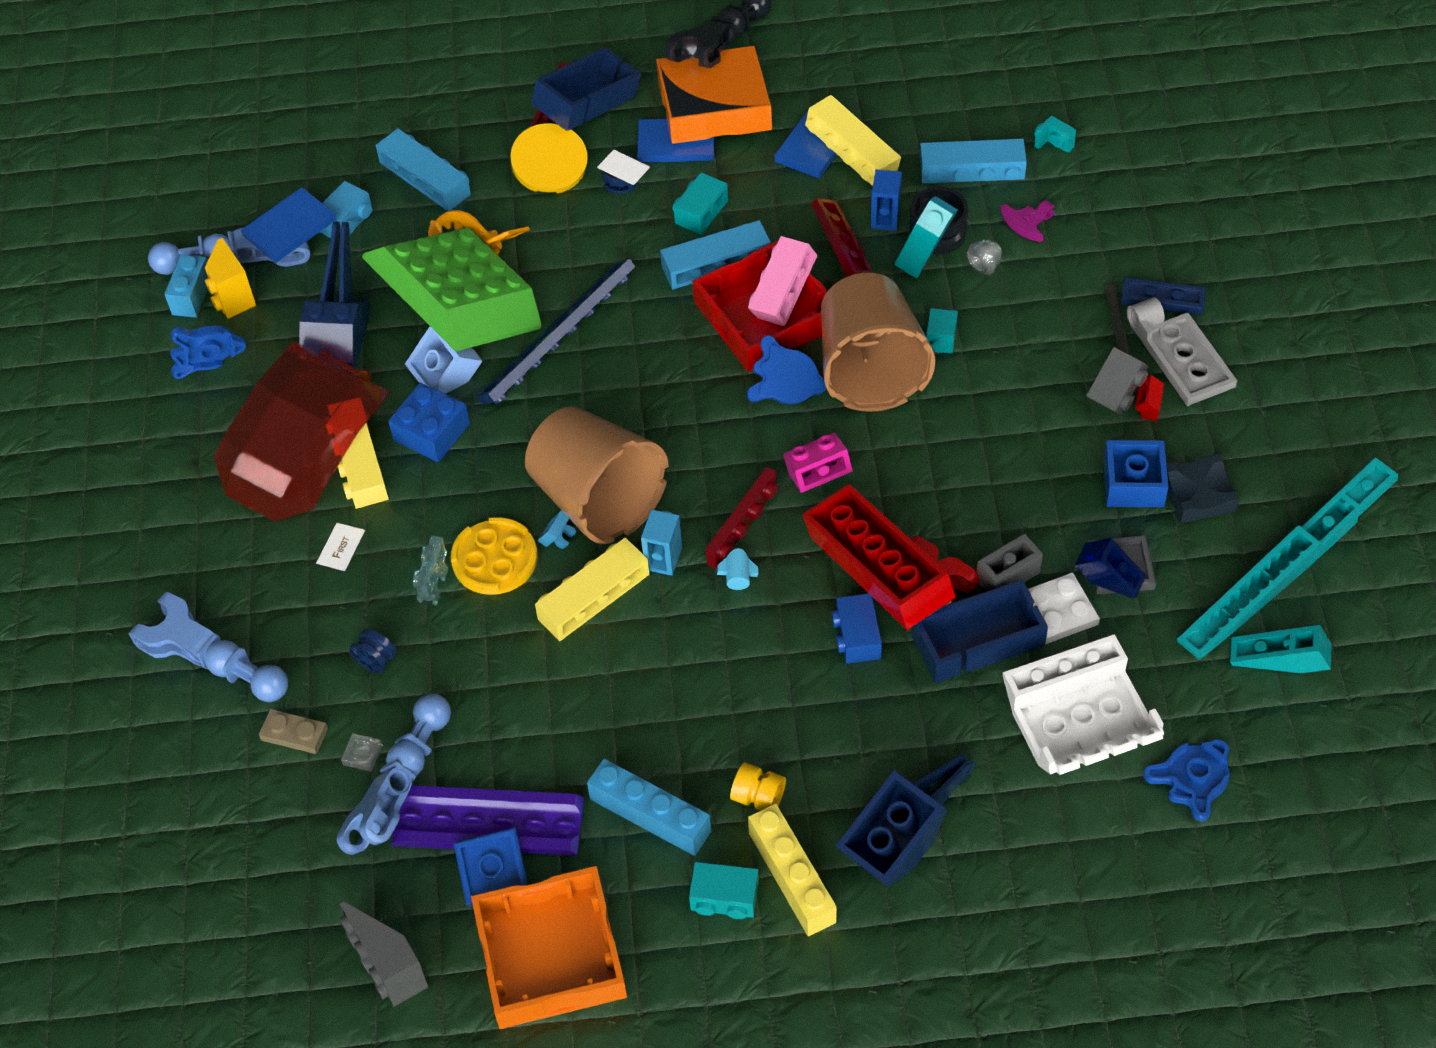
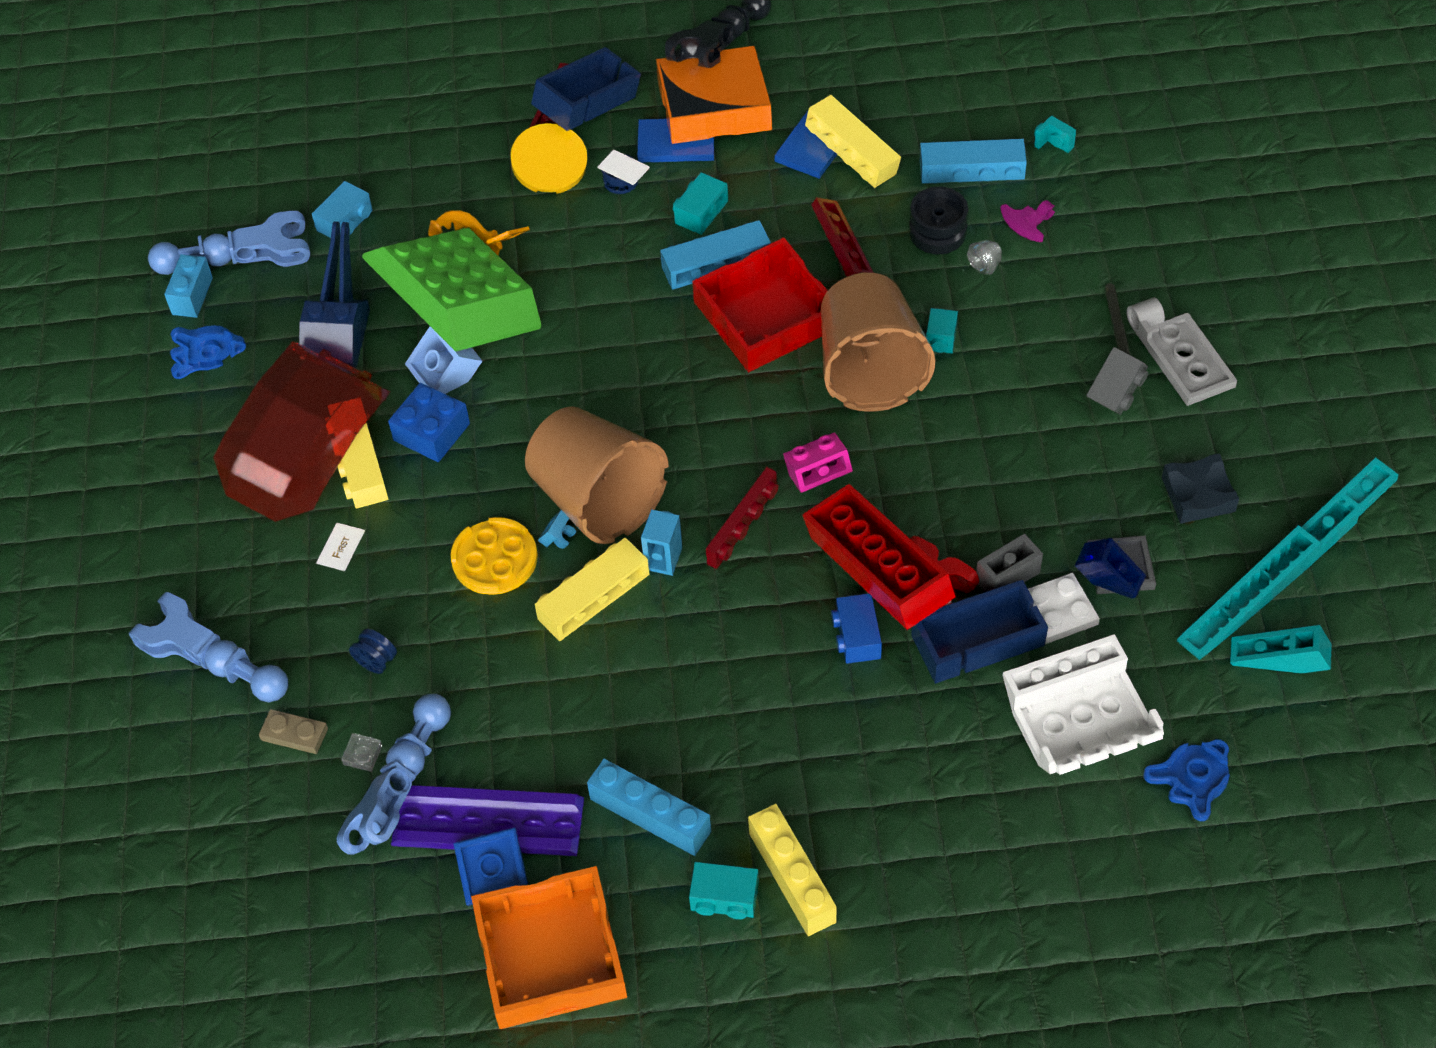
yellow slope [205,237,256,319] -> none
blue tile [241,188,336,263] -> none
dark grey slope [339,901,428,1007] -> none
dark azure brick [376,128,471,211] -> none
clear light blue plate [413,535,449,605] -> none
dark blue plate [476,258,635,405] -> none
medium azure piece [717,548,758,590] -> none
yellow wheel [730,762,786,811] -> none
blue tile [746,336,826,405] -> none
bright pink brick [748,236,817,327] -> none
dark blue slope [836,753,975,888] -> none
blue brick [871,170,902,231] -> none
teal slope [894,196,958,279] -> none
blue brick [1103,440,1168,507] -> none
dark blue plate [1121,277,1206,315] -> none
red piece [1135,375,1164,421] -> none

